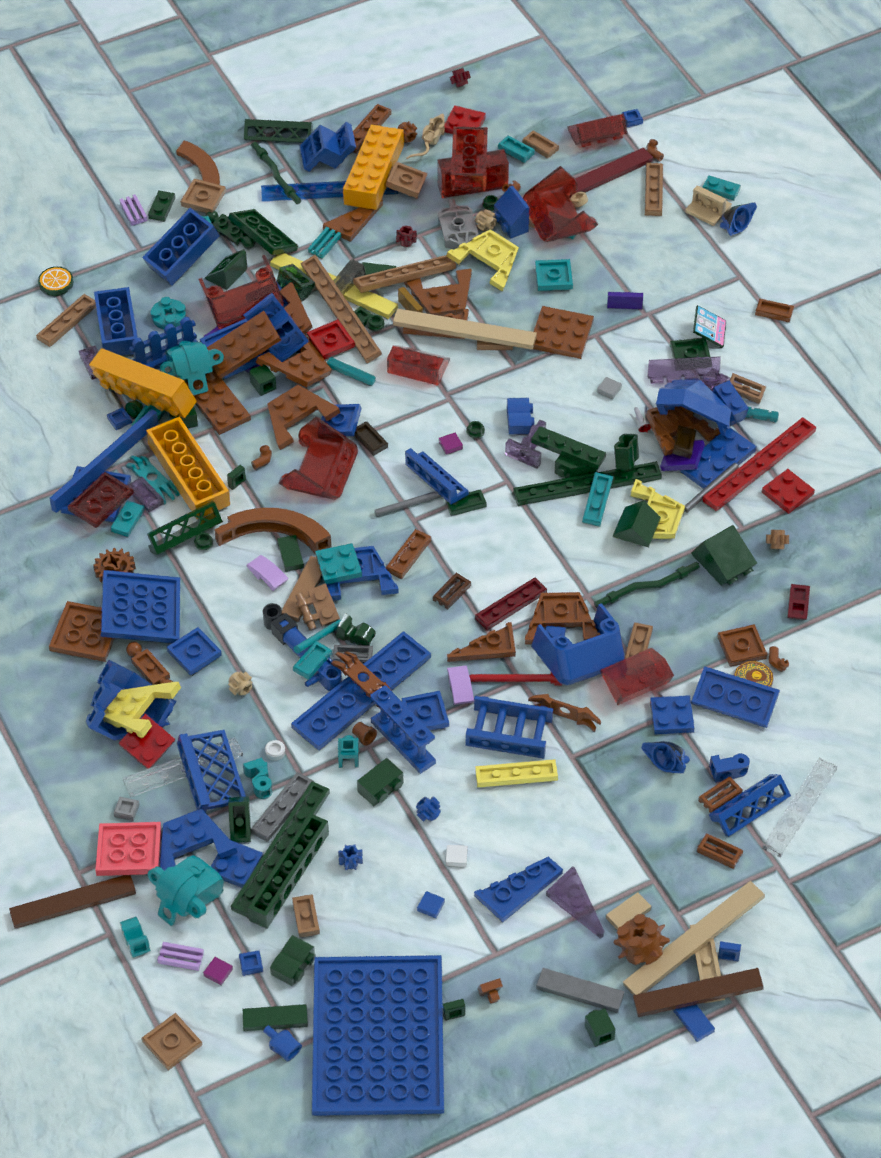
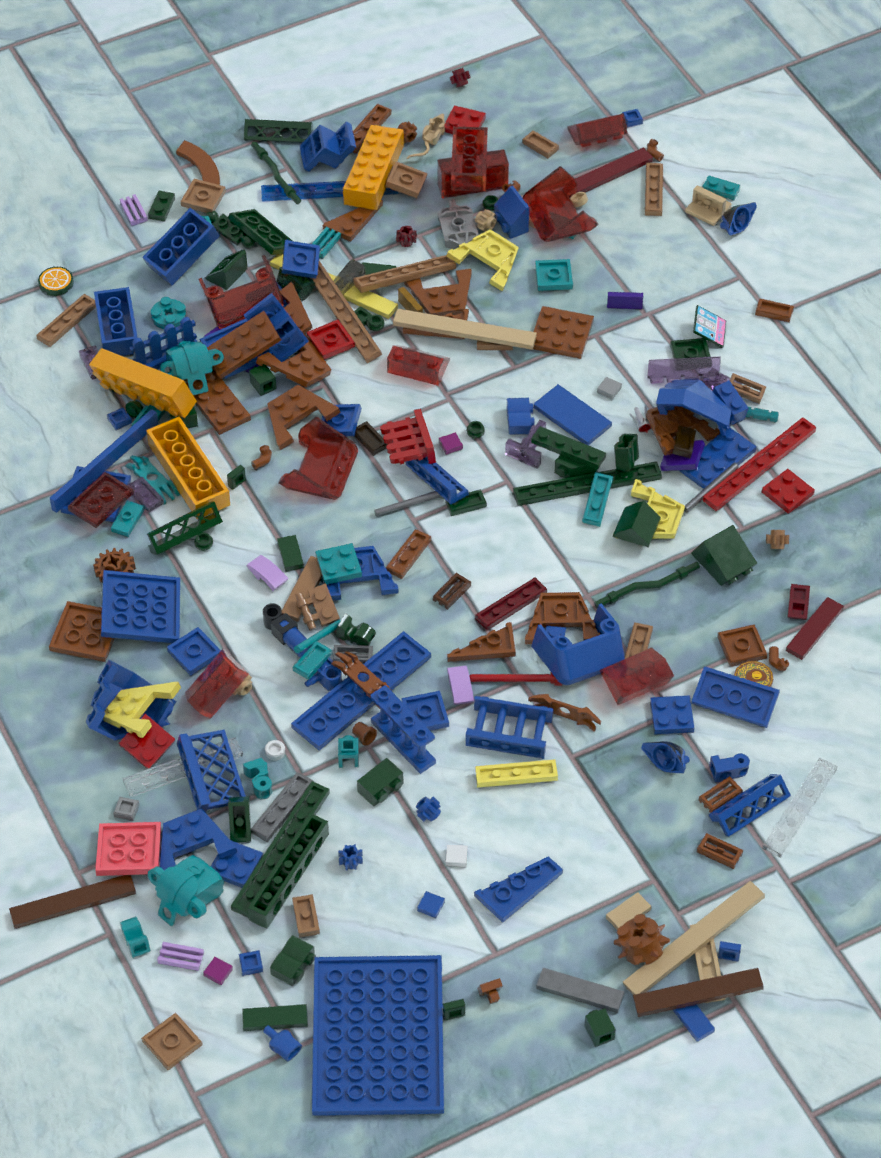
dark orange plate [126,642,173,685] -> none
dark orange arch [214,508,332,555] -> none
teal axle [327,357,376,386] -> none
teal plate [498,135,535,163] -> none
clear purple wing [546,866,605,939] -> none
none -> clear red slope [185,649,249,719]
none -> blue plate [282,240,320,279]
none -> red fence [380,408,436,465]
none -> blue tile [533,384,612,445]
none -> dark red tile [786,597,844,660]

